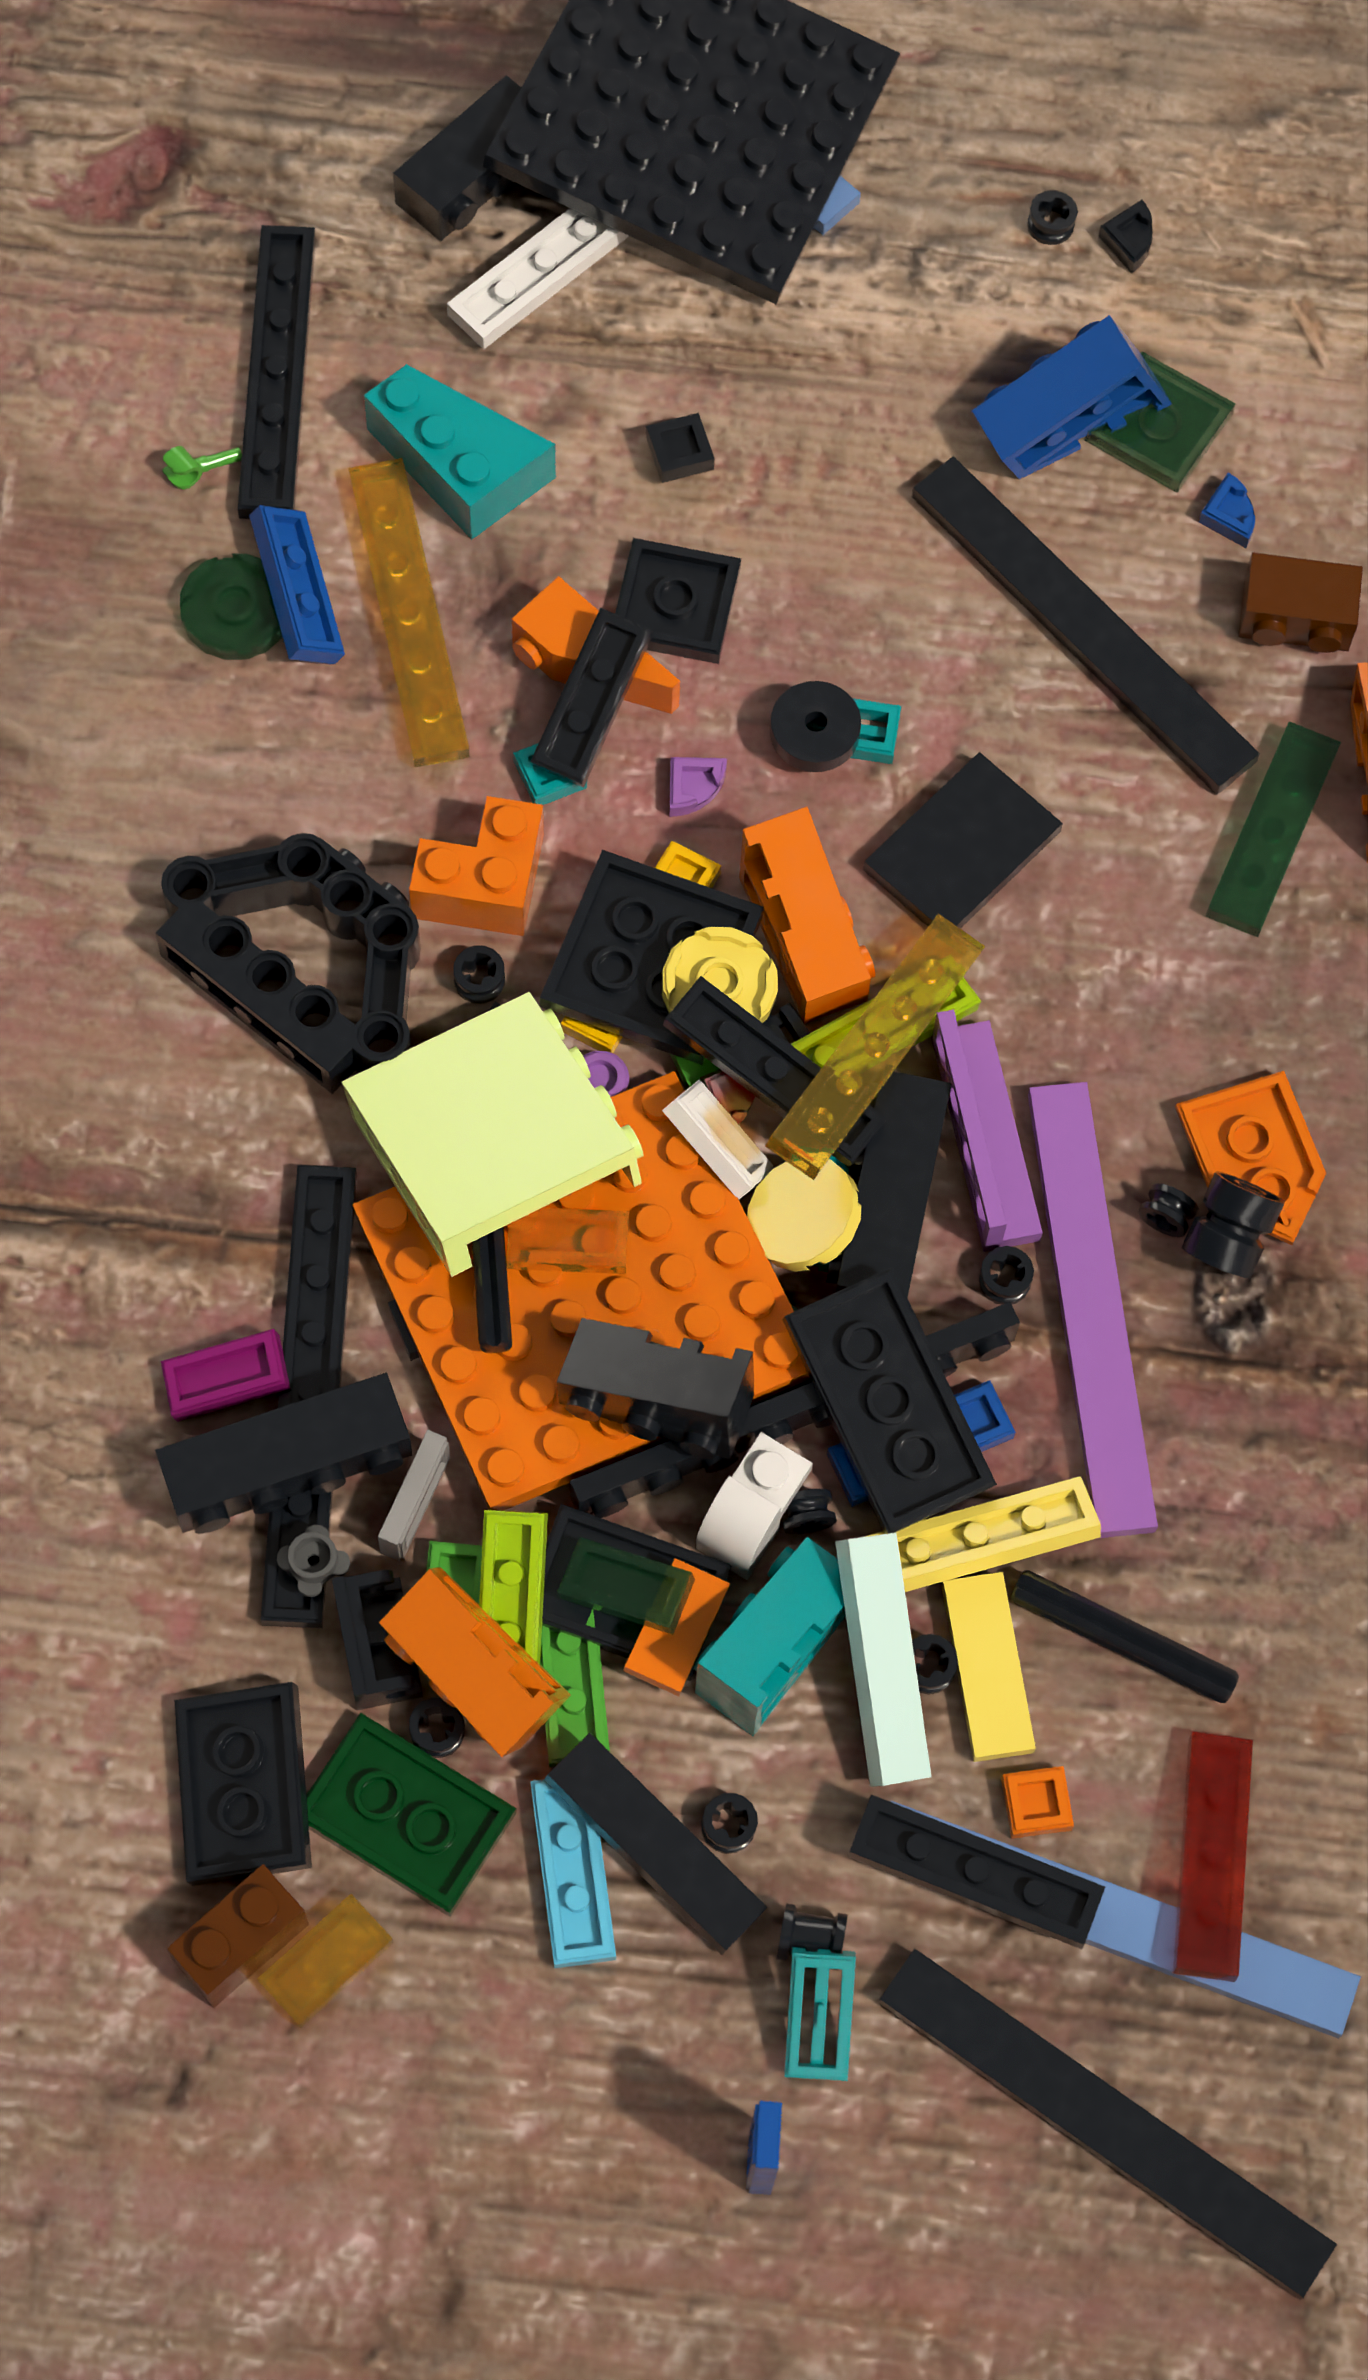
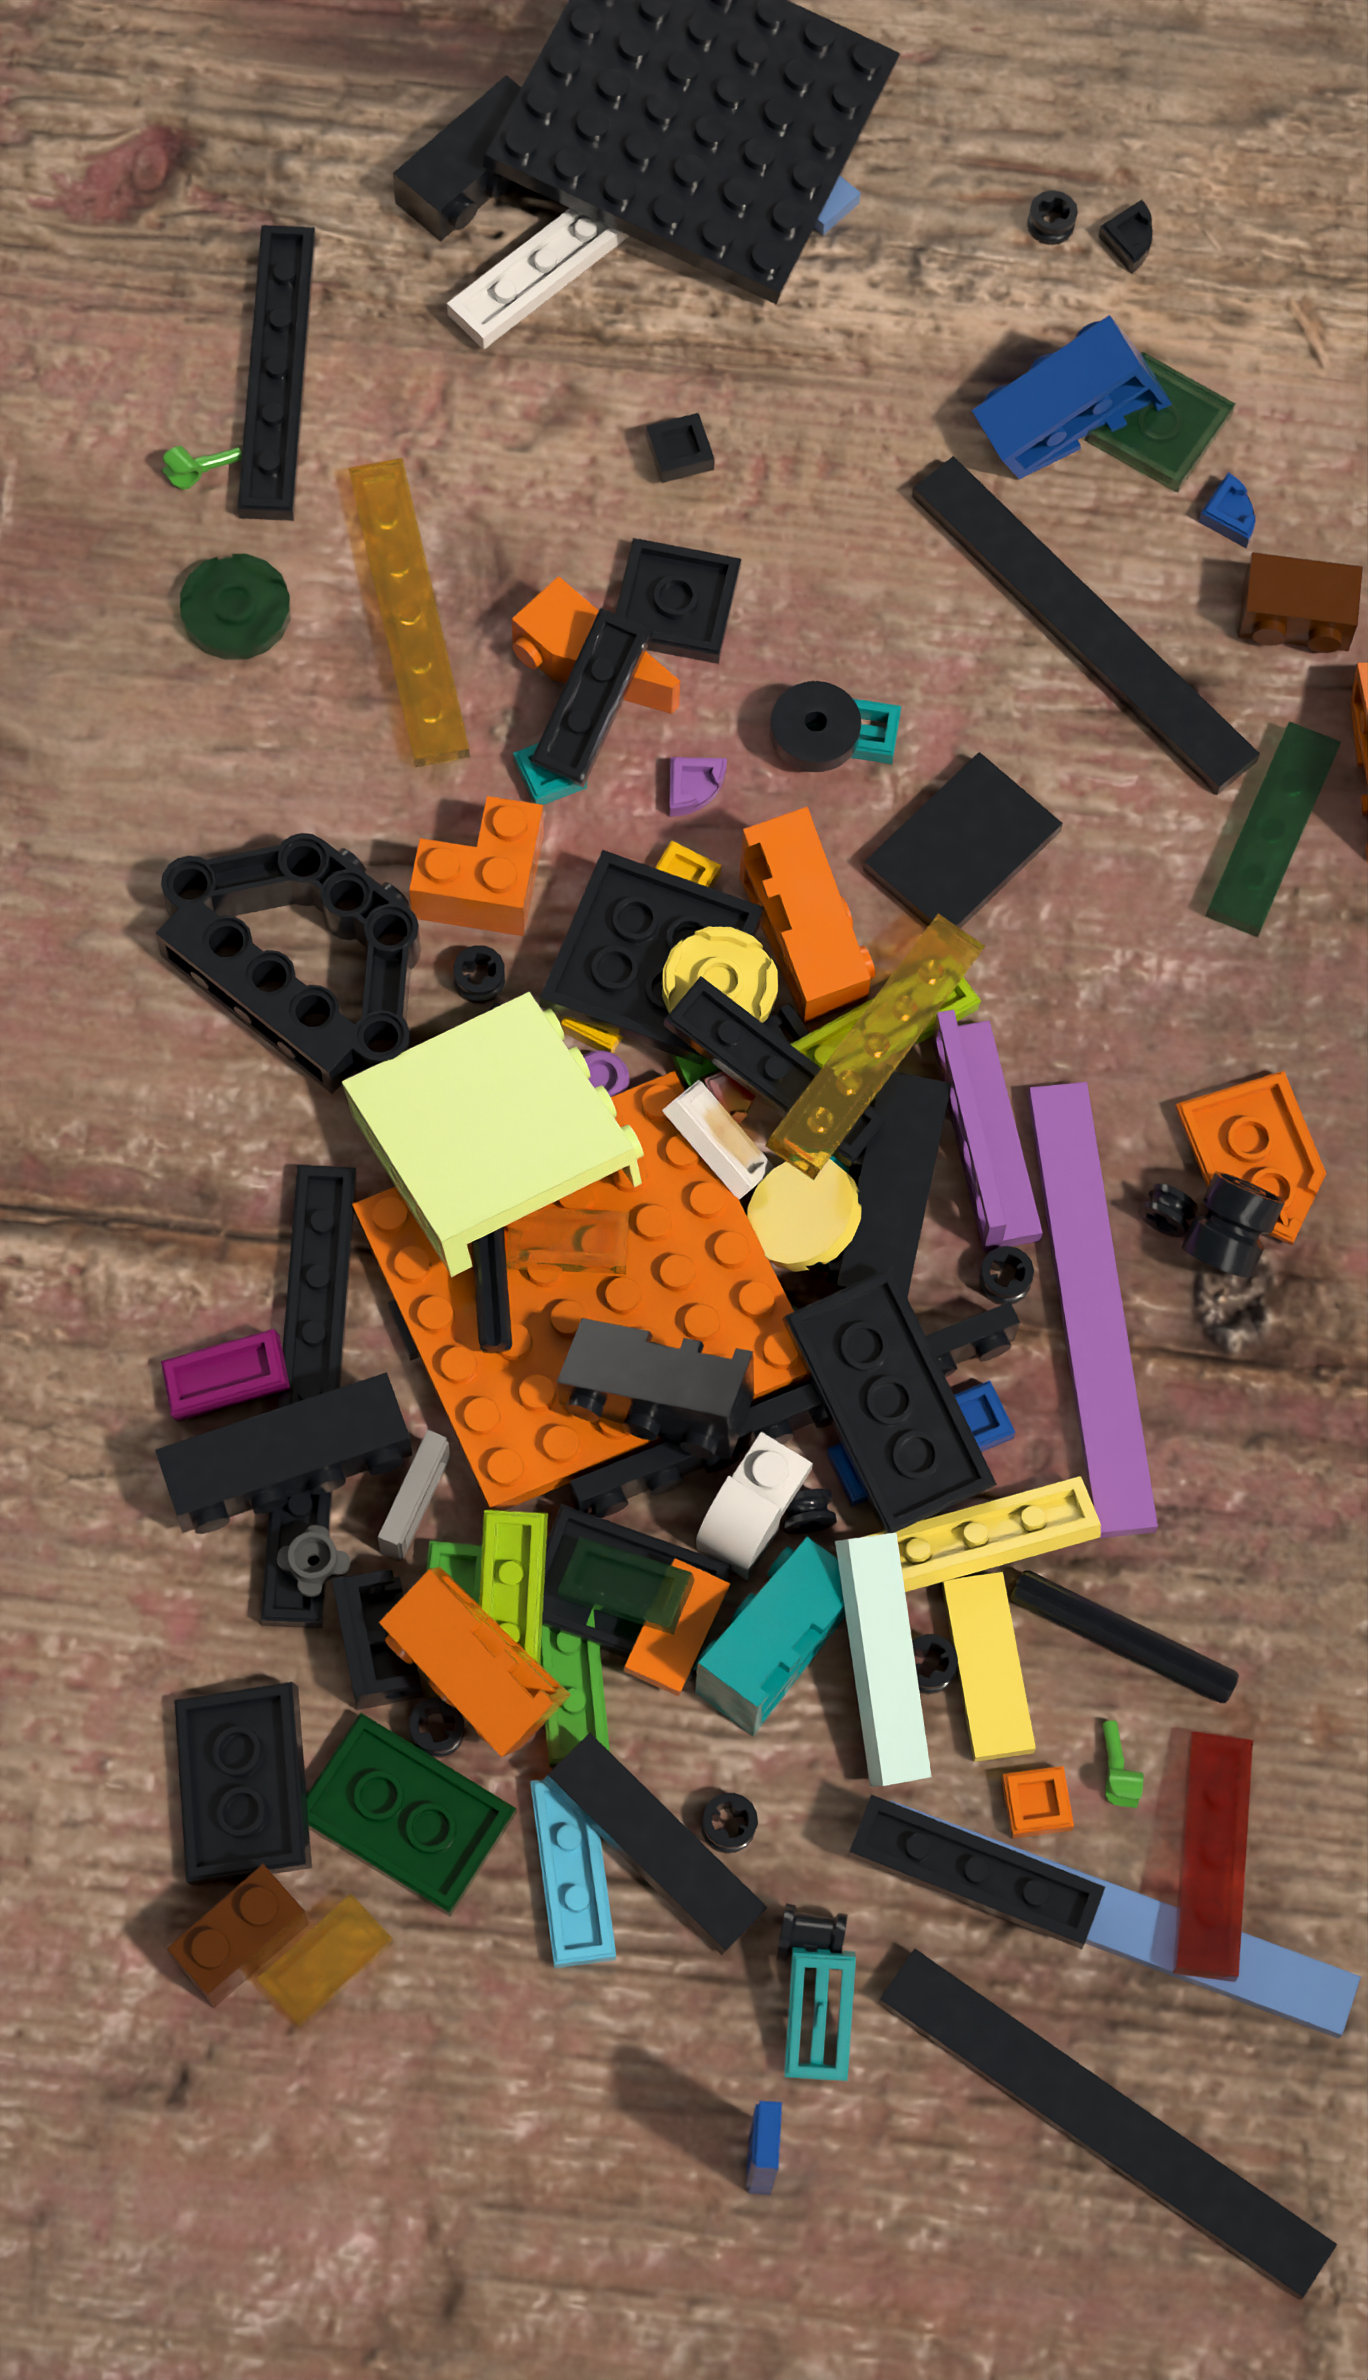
blue tile [249,505,345,664] -> none
teal wedge [364,364,556,540] -> none
none -> bright green hand [1102,1721,1144,1808]

